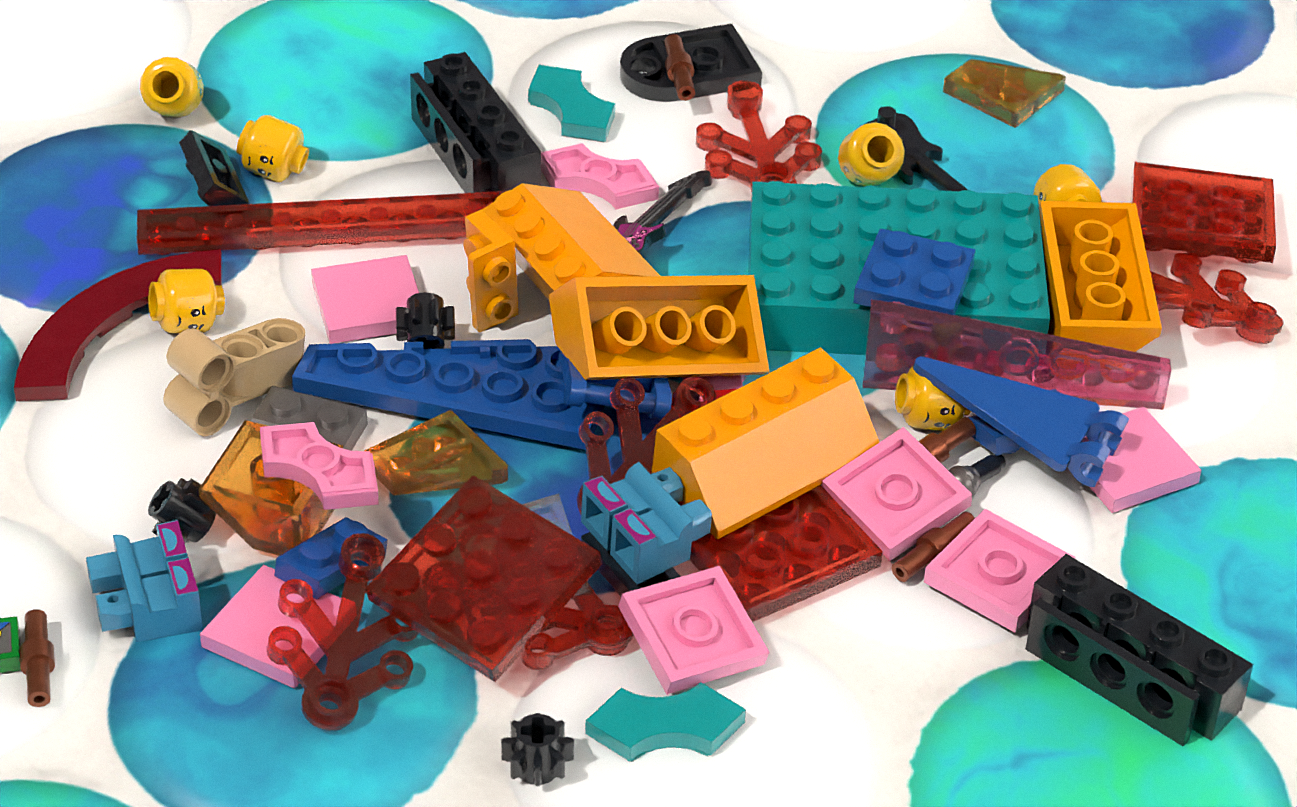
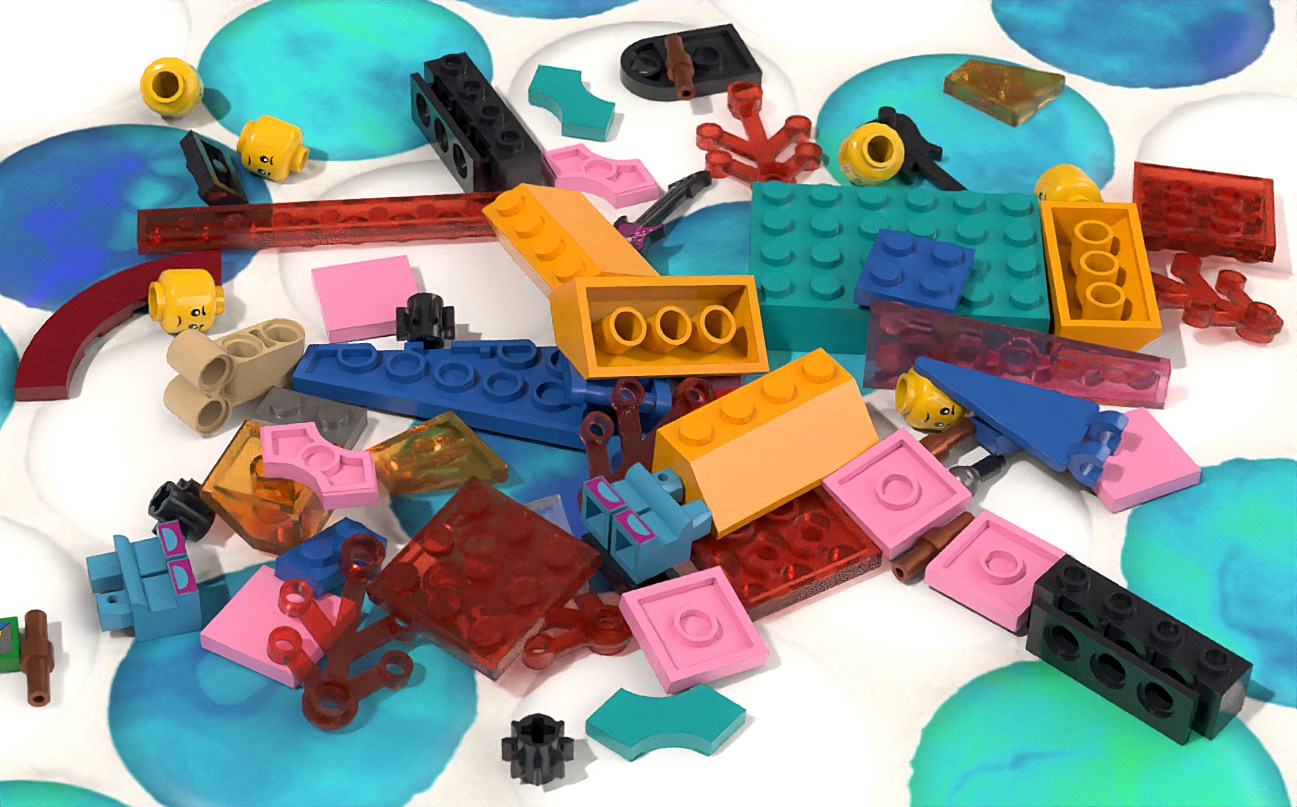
light orange bracket [463,209,519,333] -> none

